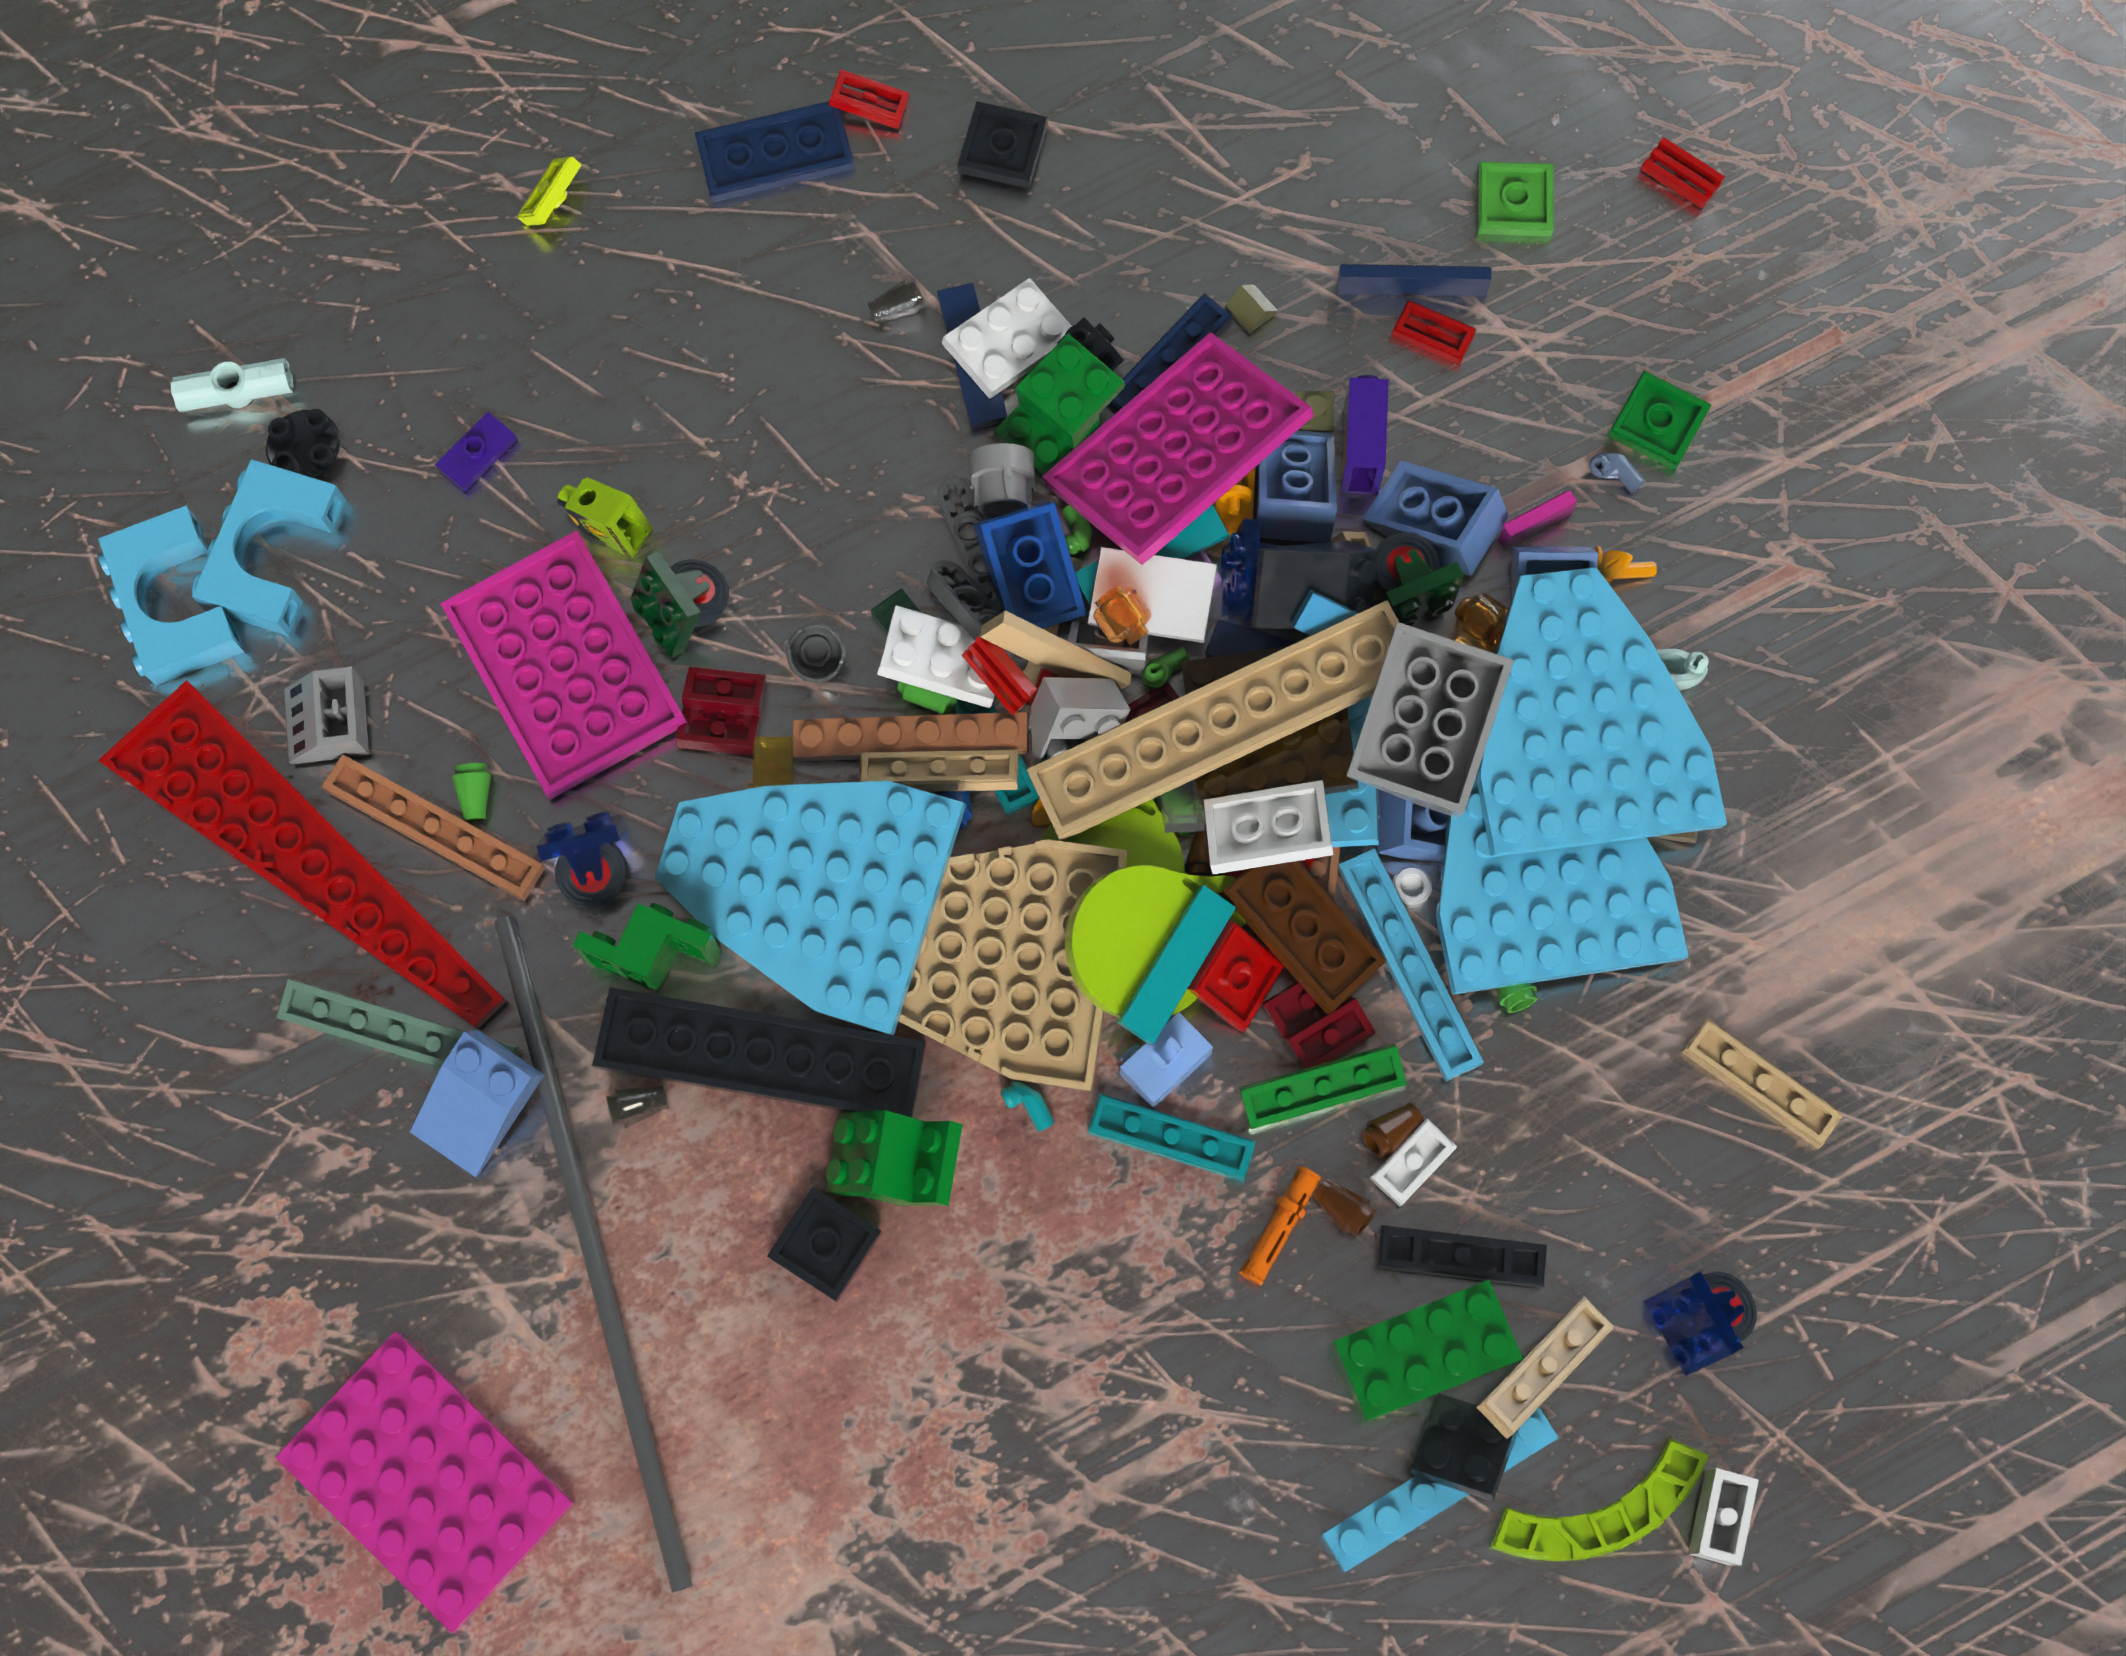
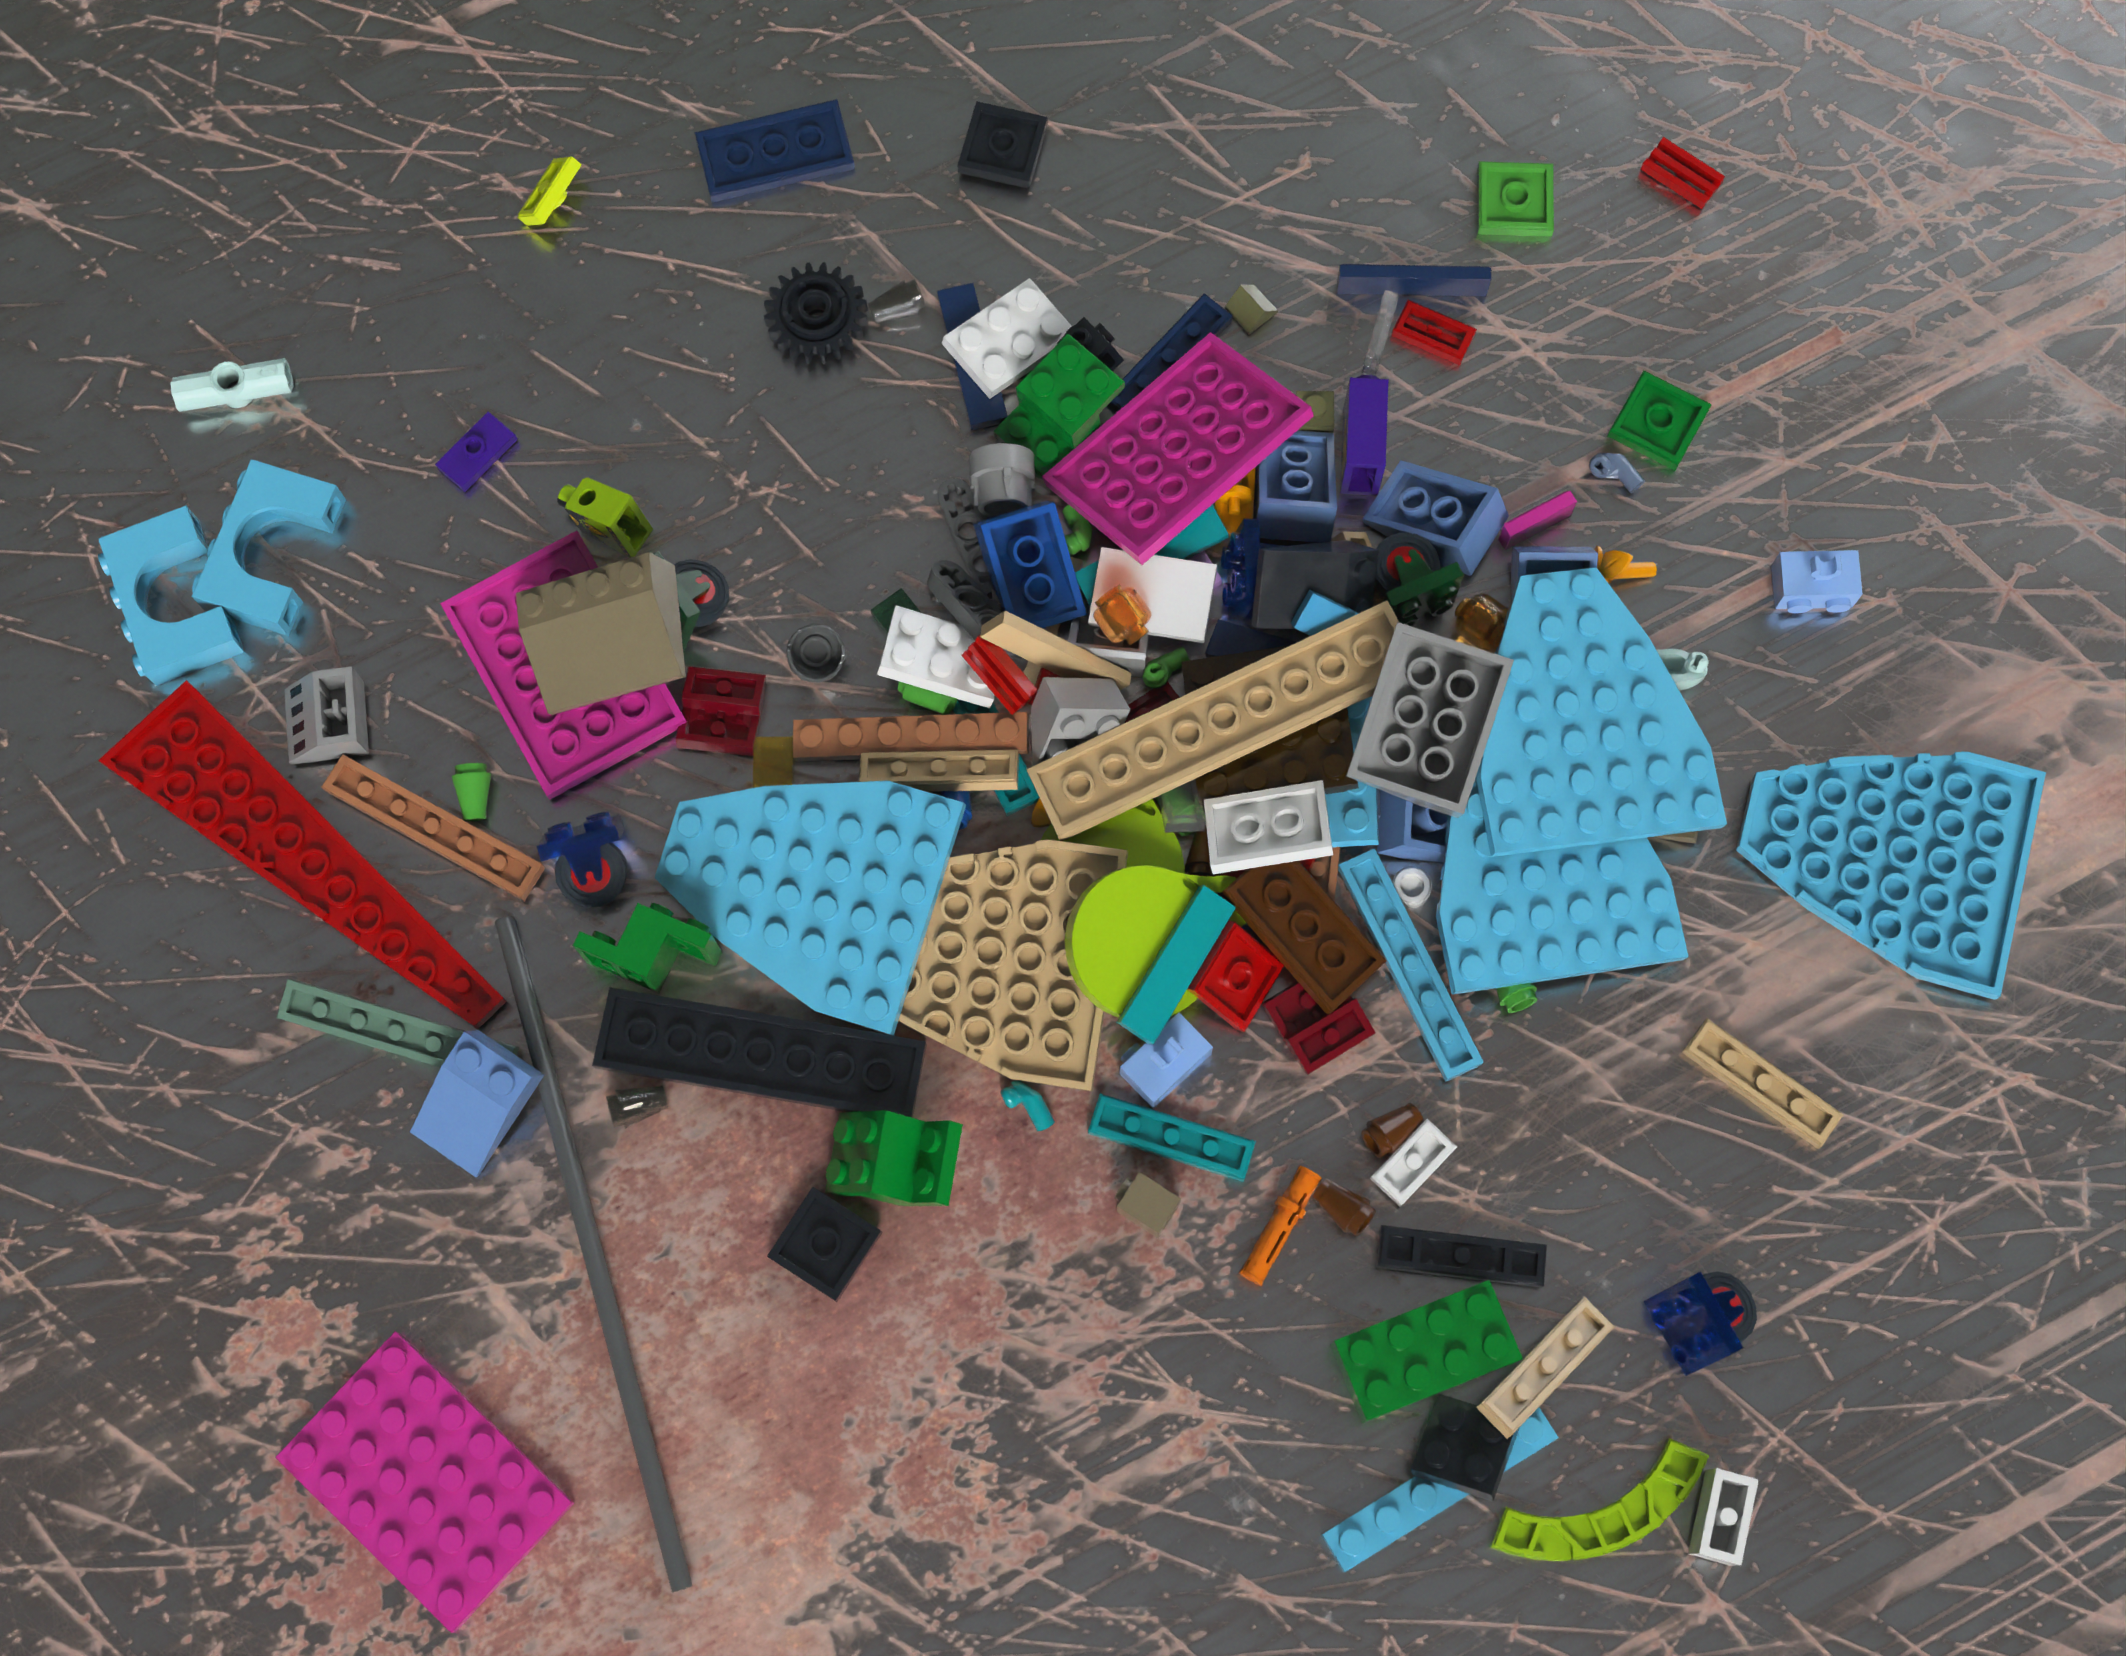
black dish [266,409,340,478] -> none
red tile [829,69,910,130] -> none
green plate [1239,1043,1407,1129] -> none
none -> dark tan slope [516,552,686,715]
none -> black gear [764,262,868,364]
none -> dark tan brick [1114,1172,1181,1238]
none -> clear tile [1362,290,1399,376]
none -> medium azure wing [1736,751,2046,1000]
none -> light blue brick [1771,550,1863,613]

